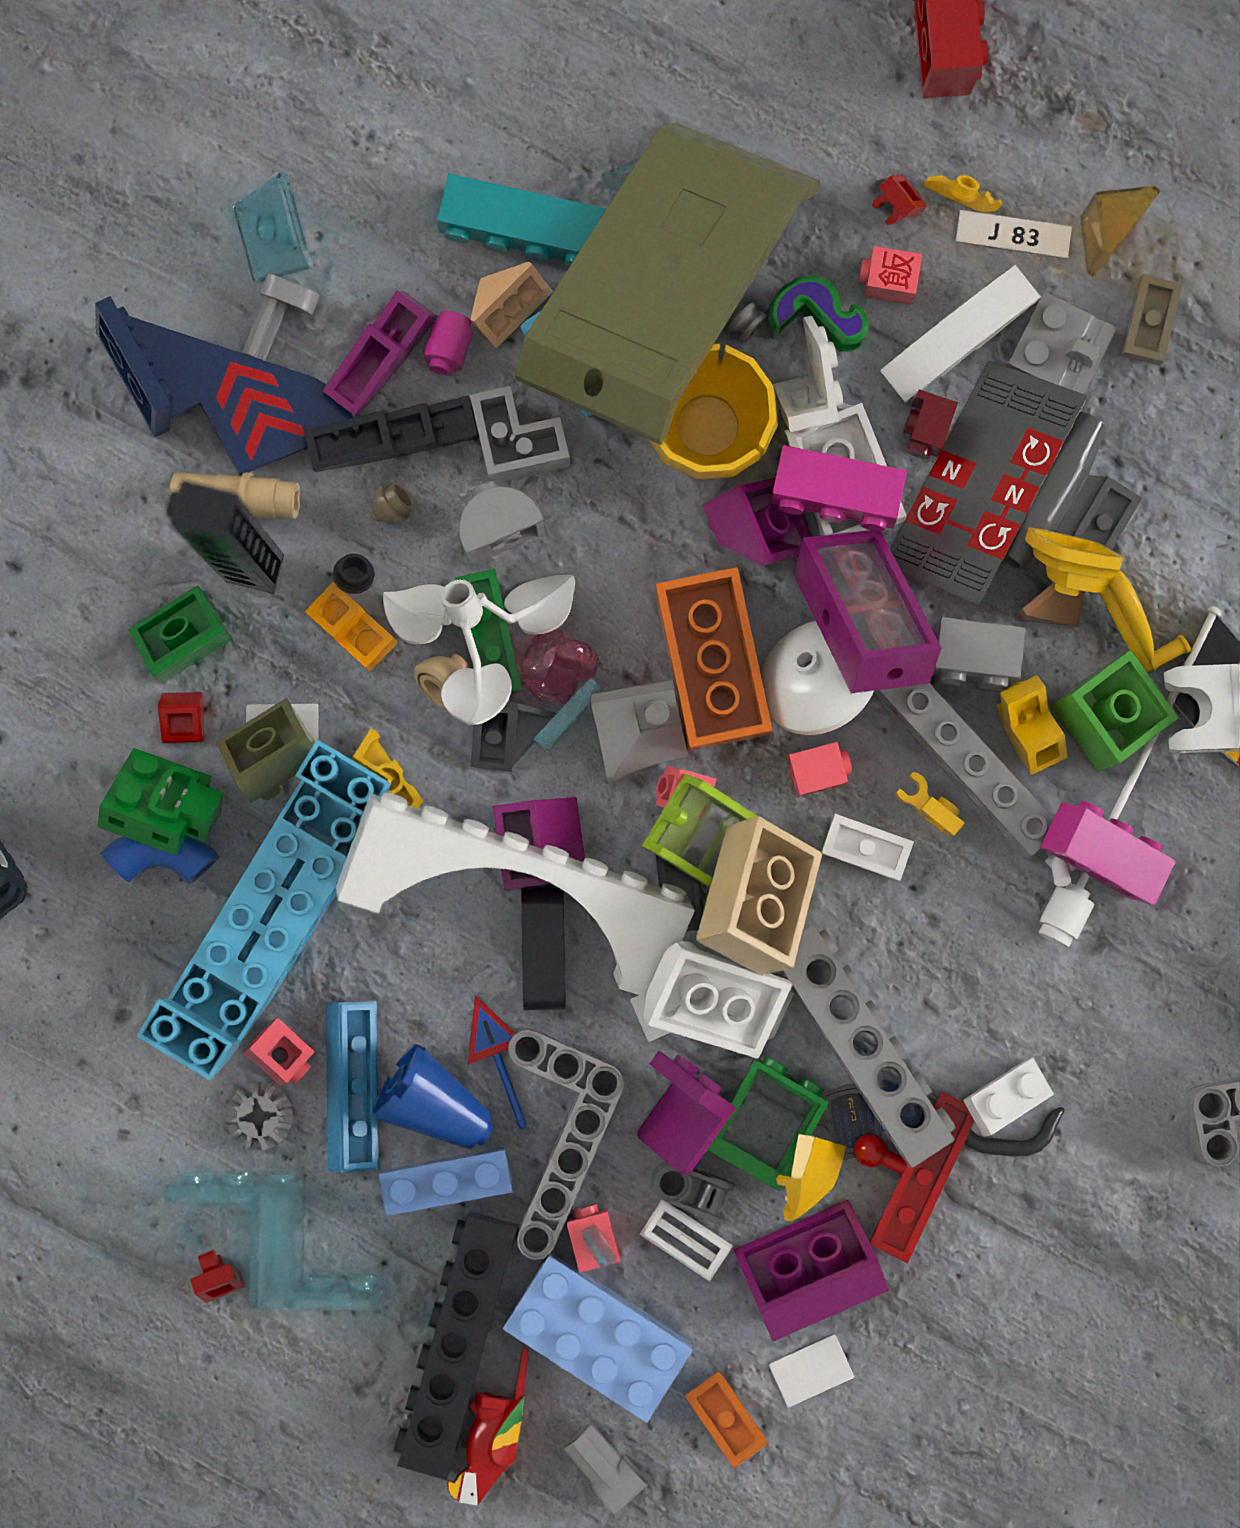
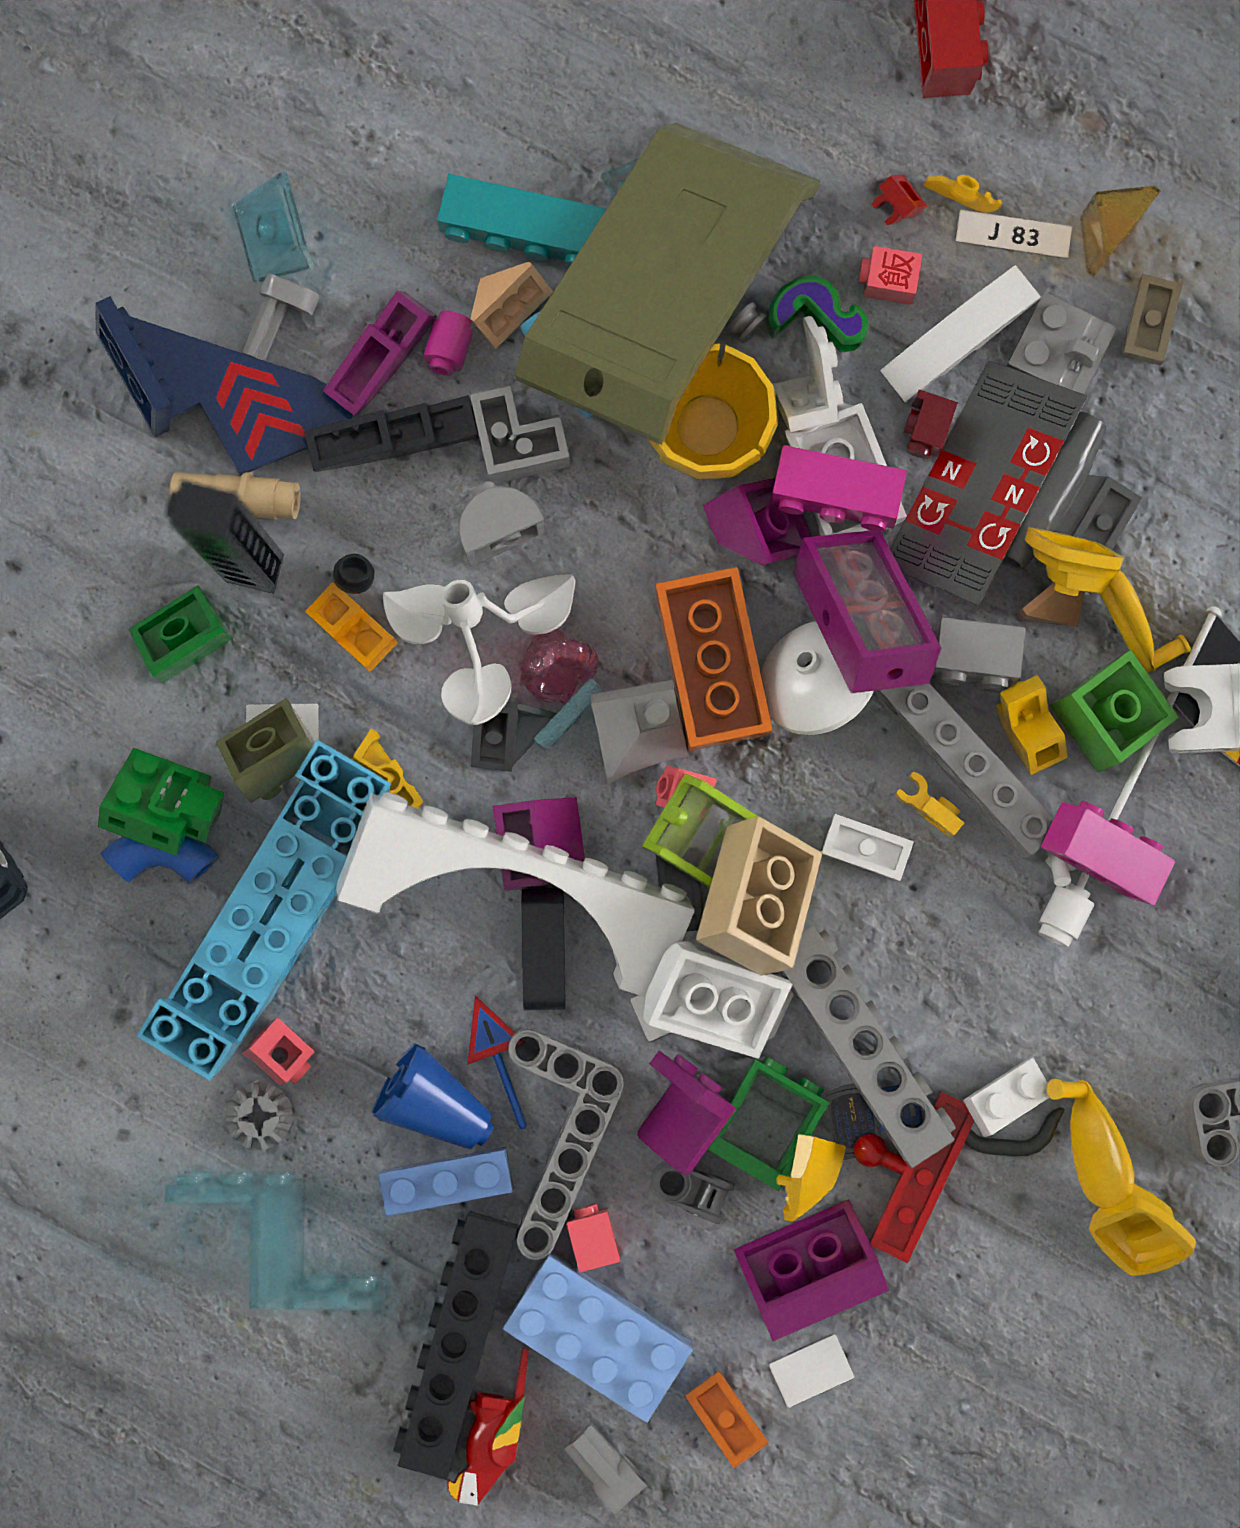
red slope [158,692,204,743] -> none
red tile [190,1250,246,1303] -> none
dark azure slope [326,1001,379,1172] -> none
dark tan plate [371,482,414,523] -> none
tan brick [414,654,470,709] -> none
green plate [455,569,523,693] -> none
clear light blue tile [581,1223,617,1268] -> none
white tile [639,1199,733,1282] -> none
coral brick [786,742,852,798] -> none
none -> yellow piece [1046,1079,1196,1276]

